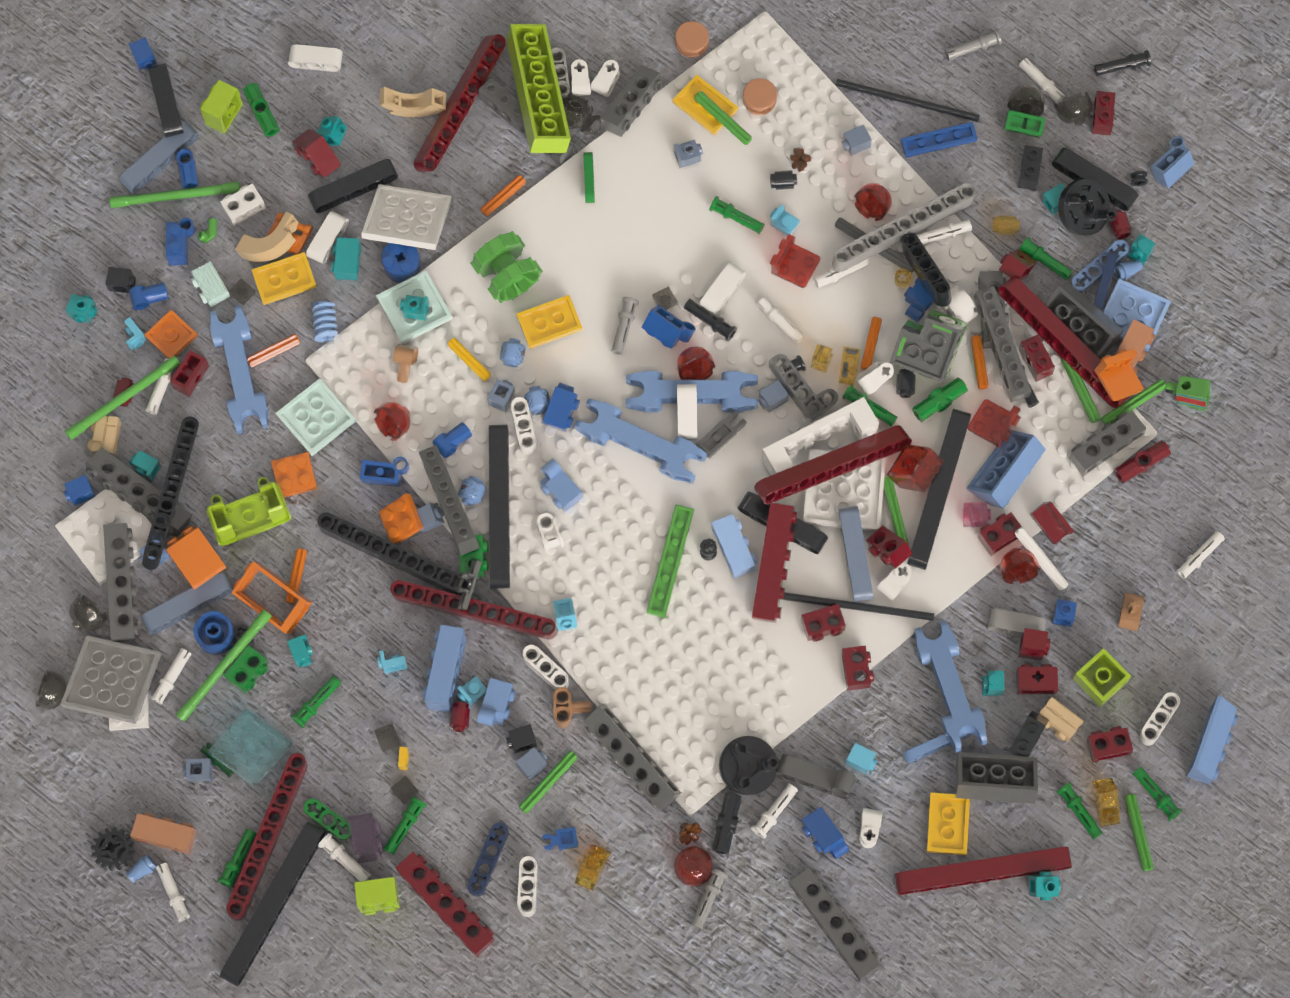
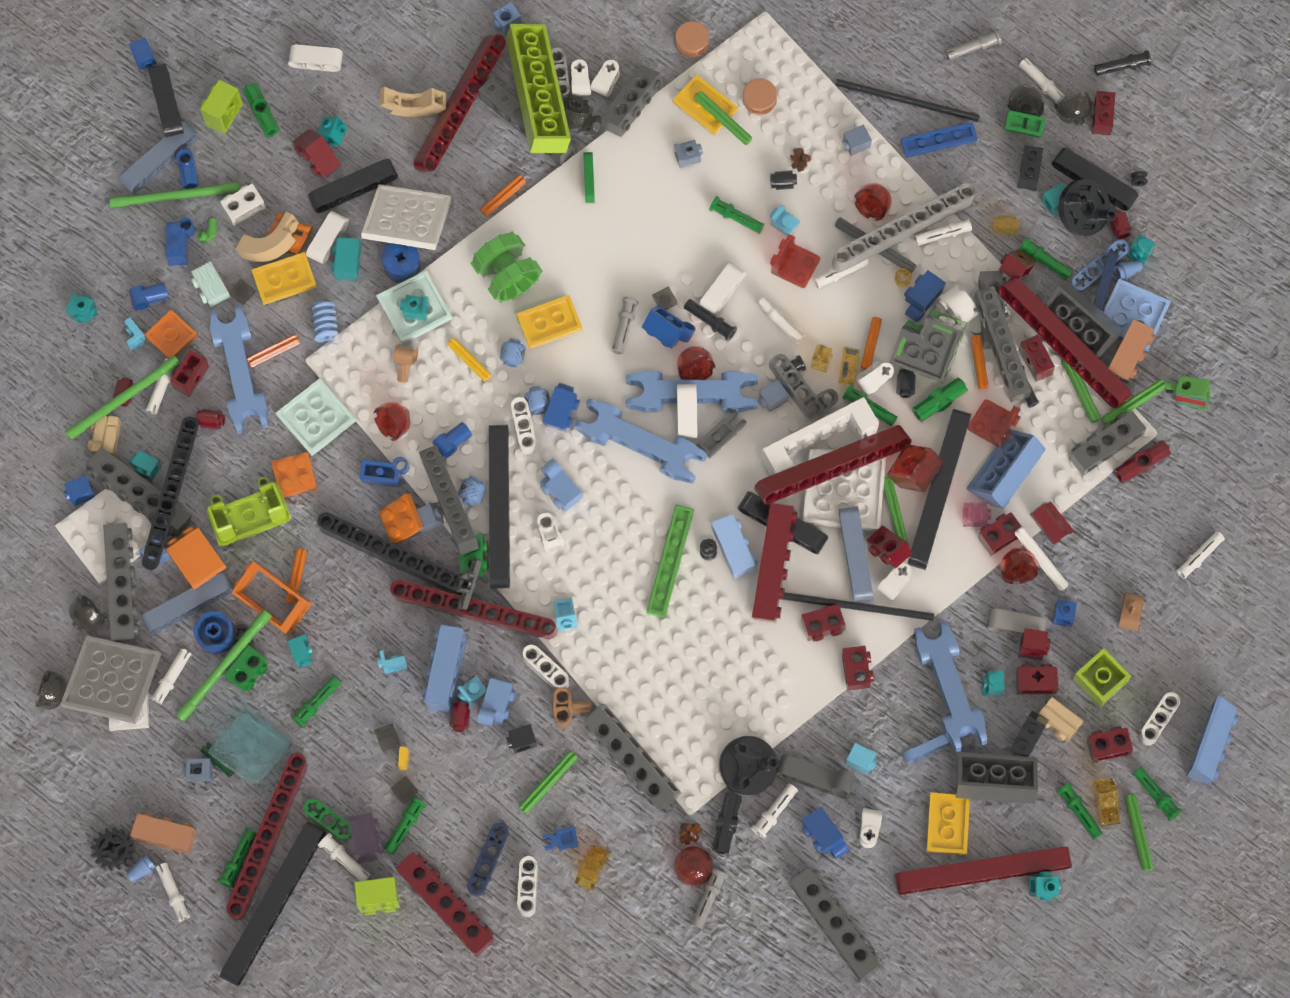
black brick [105,267,136,293] -> none
sand blue brick [487,379,515,412] -> none
sand blue brick [516,747,547,781] -> none
black beam [901,233,952,307] -> none
orange bracket [1094,348,1143,401] -> none
medium blue hinge [1151,136,1194,189] -> none
none -> dark red brick [196,409,225,430]
none -> medium blue brick [492,2,522,35]

